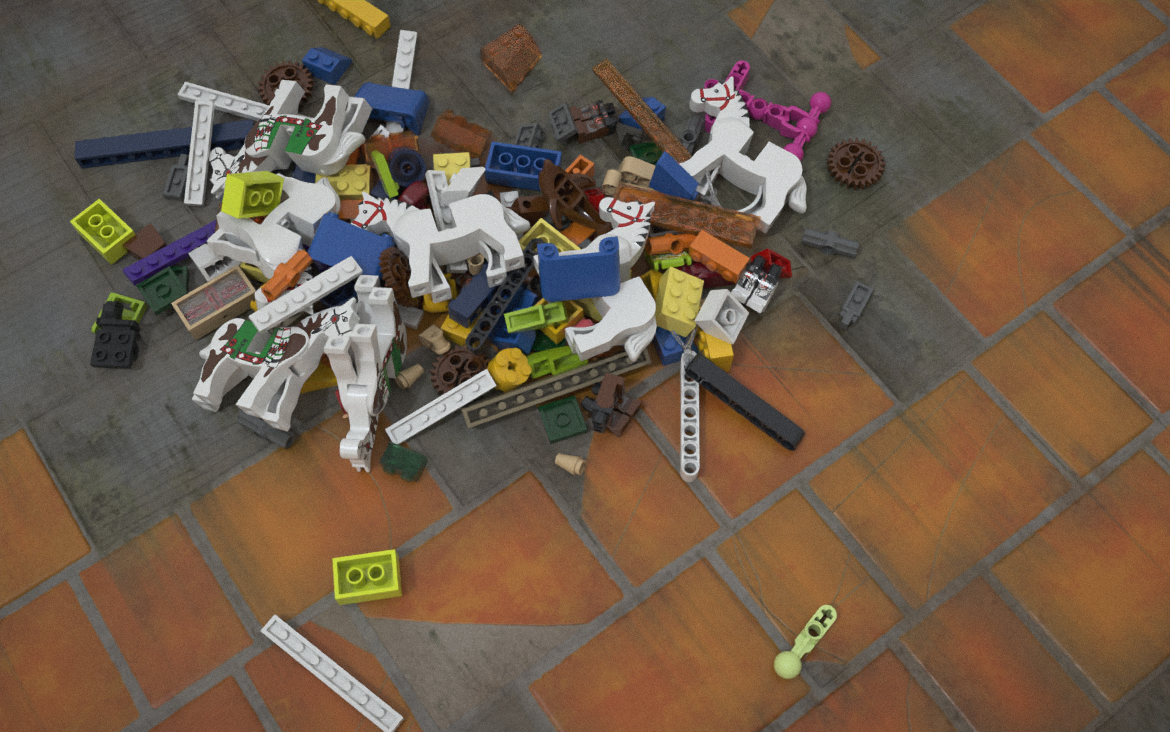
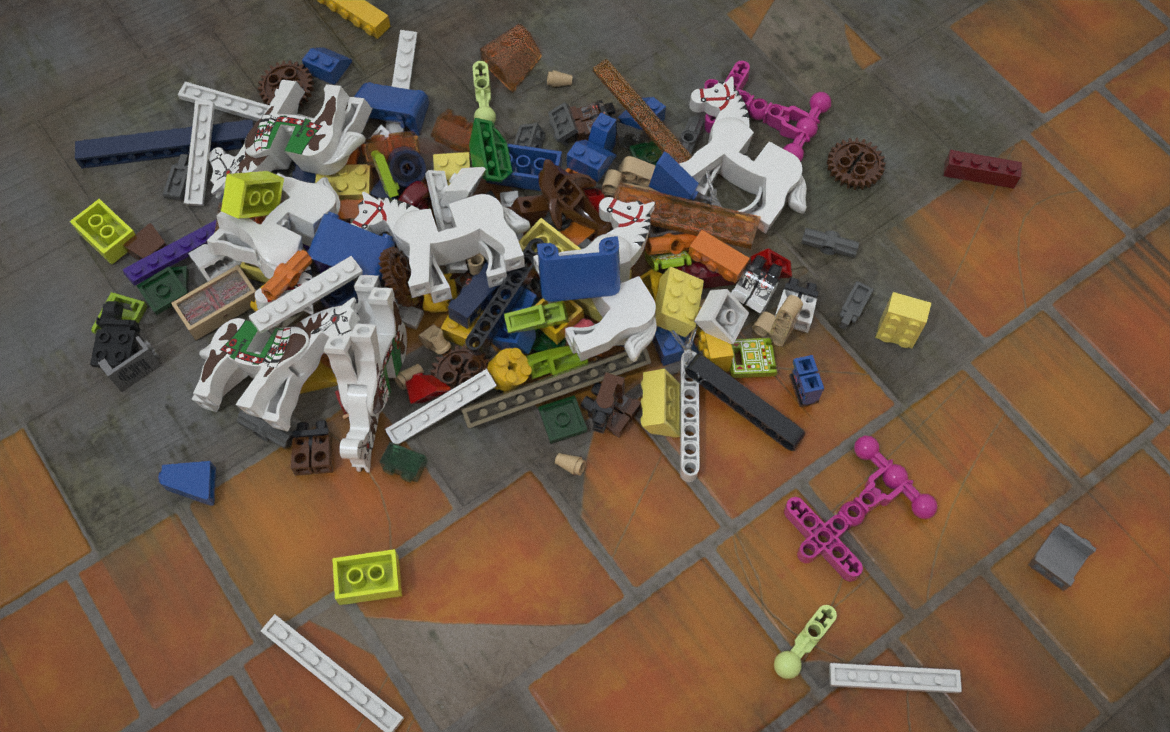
none -> flat silver panel [98,336,161,392]
none -> blue slope [158,461,216,506]
none -> reddish brown hips [291,420,333,476]
none -> red slope [405,373,450,404]
none -> green wedge [469,118,512,182]
none -> yellowish green beam [473,61,496,123]
none -> tan cone [547,70,572,87]
none -> blue slope [567,140,616,182]
none -> blue slope [588,113,616,152]
none -> light yellow slope [641,369,680,437]
none -> lime container [730,338,778,378]
none -> tan beam [752,295,803,346]
none -> white hips [775,278,819,333]
none -> dark pink piece [784,435,938,582]
none -> blue hips [789,355,824,407]
none -> white plate [829,663,962,693]
none -> light yellow brick [875,292,931,348]
none -> dark red brick [943,150,1022,189]
none -> flat silver panel [1028,523,1096,591]

